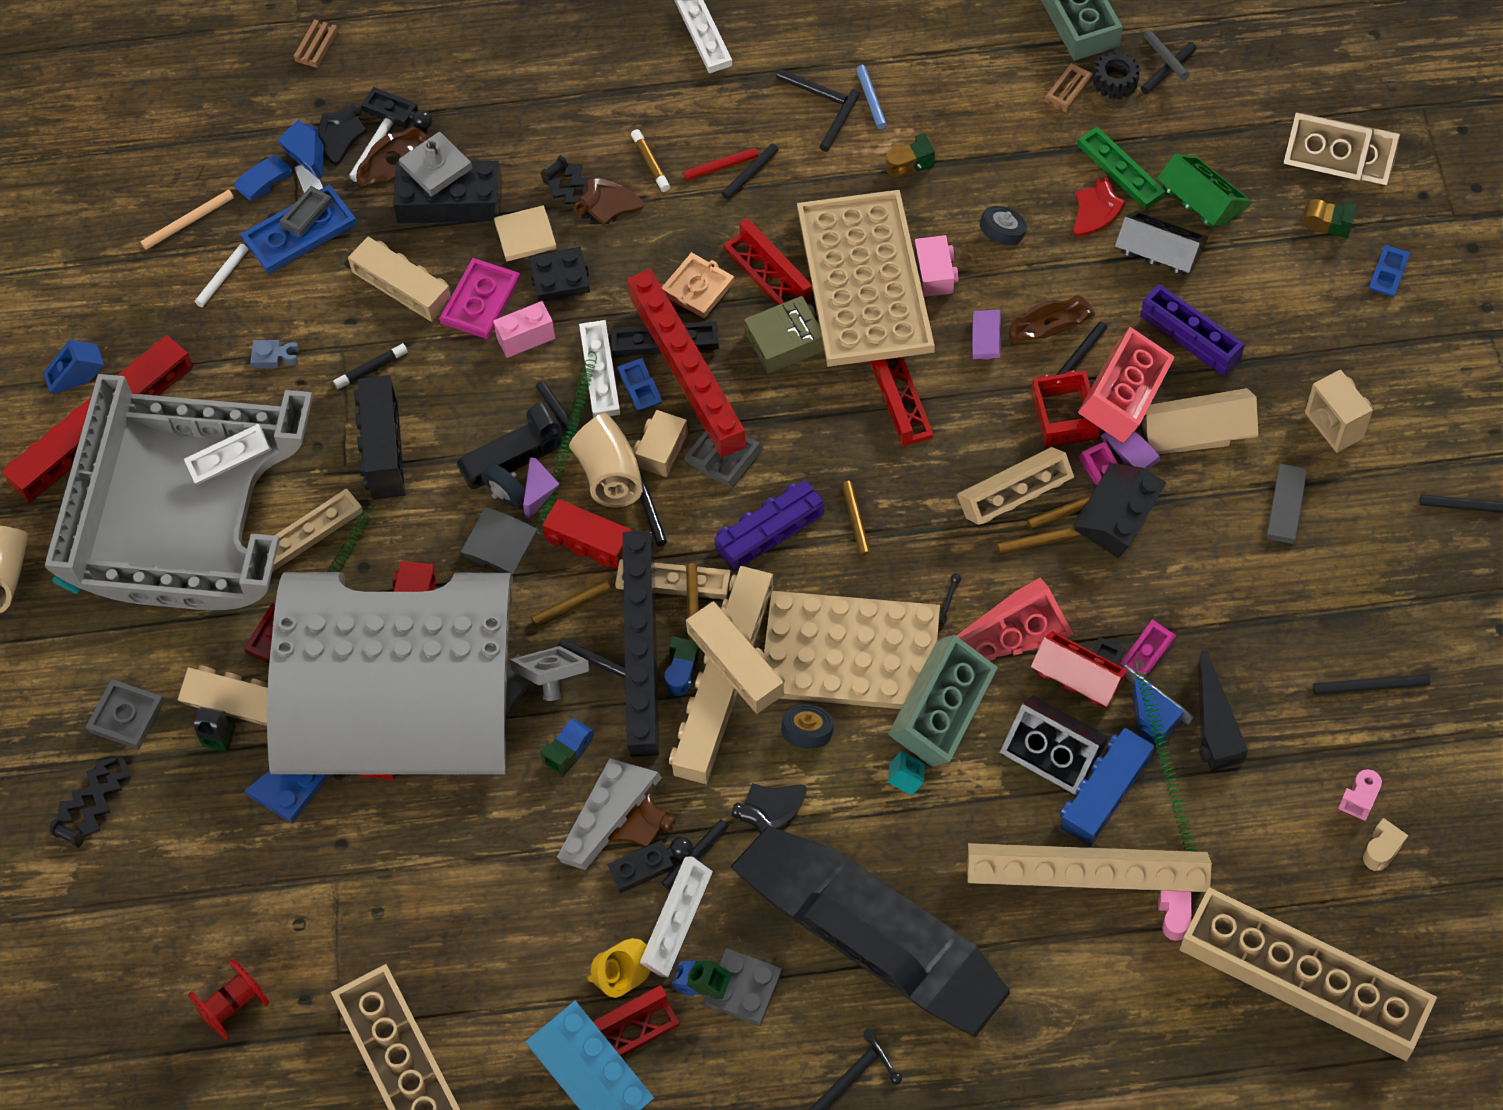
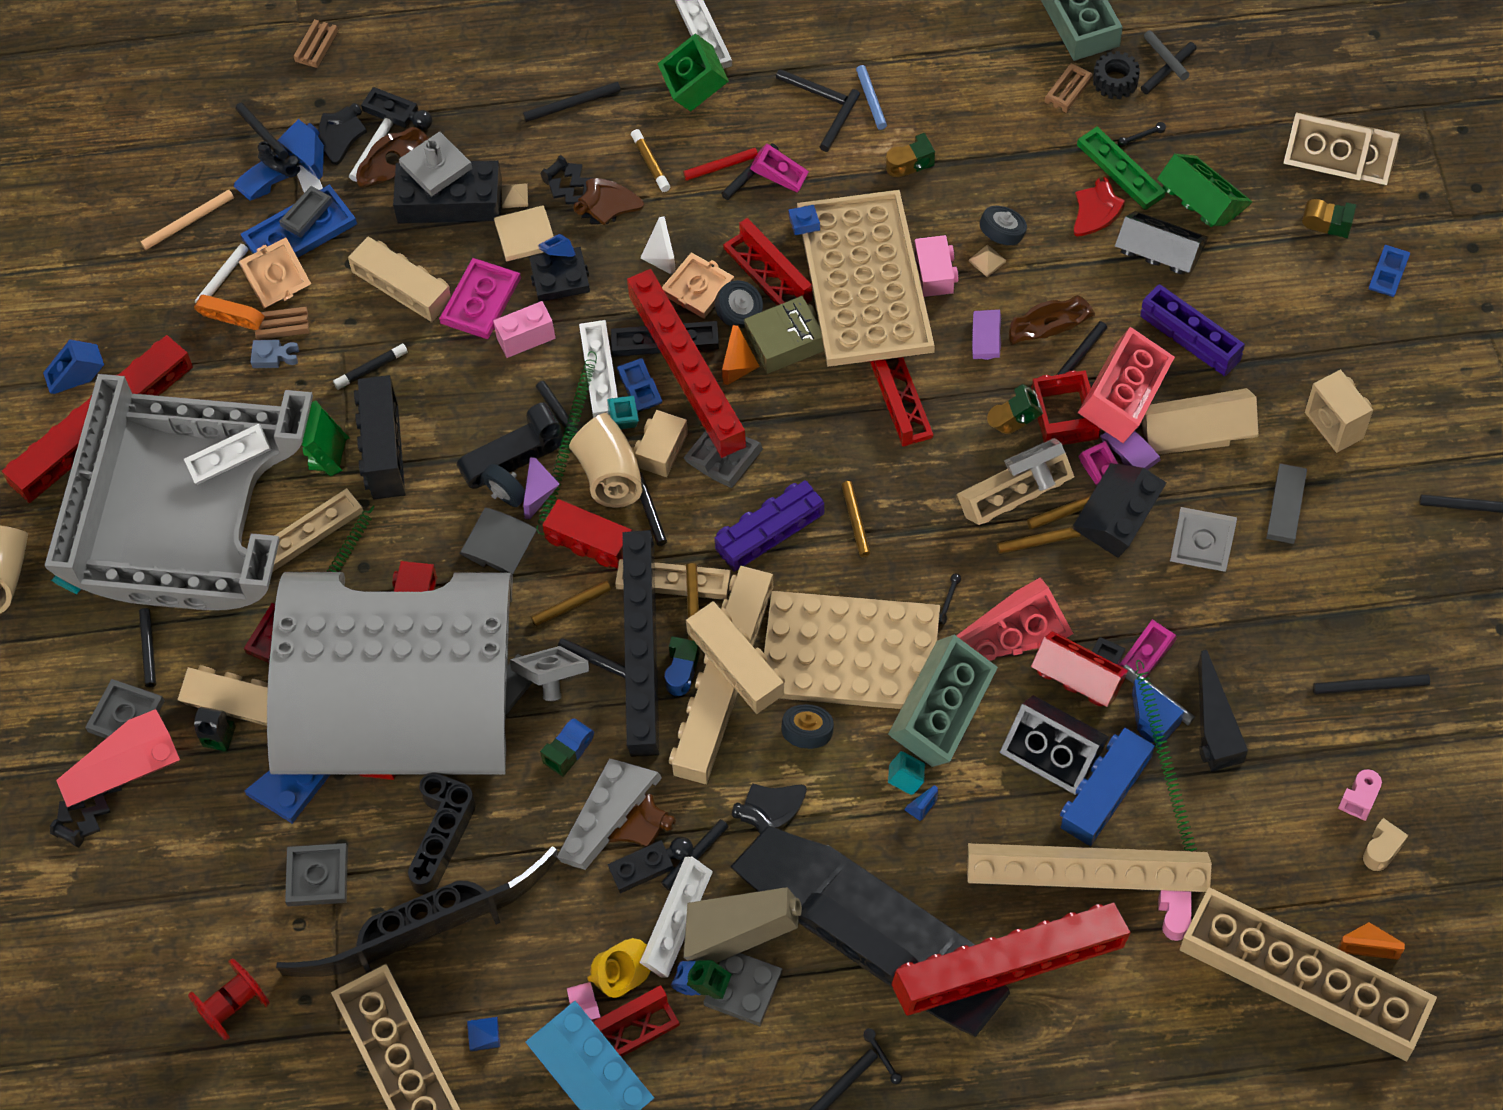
none -> coral wedge [56,709,180,807]
none -> black piece [139,608,156,688]
none -> orange beam [194,295,265,330]
none -> black bar [235,103,288,159]
none -> light nougat plate [239,238,311,308]
none -> medium nougat tile [255,307,309,340]
none -> black piece [257,141,301,178]
none -> black piece [276,846,557,977]
none -> dark grey plate [285,843,348,907]
none -> green slope [302,400,350,477]
none -> black beam [408,773,476,895]
none -> blue slope [467,1017,501,1052]
none -> tan slope [502,184,528,208]
none -> black bar [523,81,621,122]
none -> blue slope [538,234,576,257]
none -> bright pink leg [567,982,600,1022]
none -> teal slope [607,396,639,429]
none -> white slope [641,216,676,274]
none -> green brick [657,33,729,112]
none -> dark tan slope [684,887,802,963]
none -> black wheel [715,280,763,329]
none -> orange slope [722,325,760,385]
none -> dark pink slope [750,143,809,192]
none -> blue plate [788,205,820,235]
none -> red brick [891,903,1131,1016]
none -> blue slope [905,785,938,821]
none -> tan slope [969,245,1006,277]
none -> leg [987,384,1044,434]
none -> light grey tile [1004,438,1065,491]
none -> black hinge [1117,122,1166,147]
none -> light grey tile [1170,507,1237,572]
none -> orange slope [1338,922,1405,960]

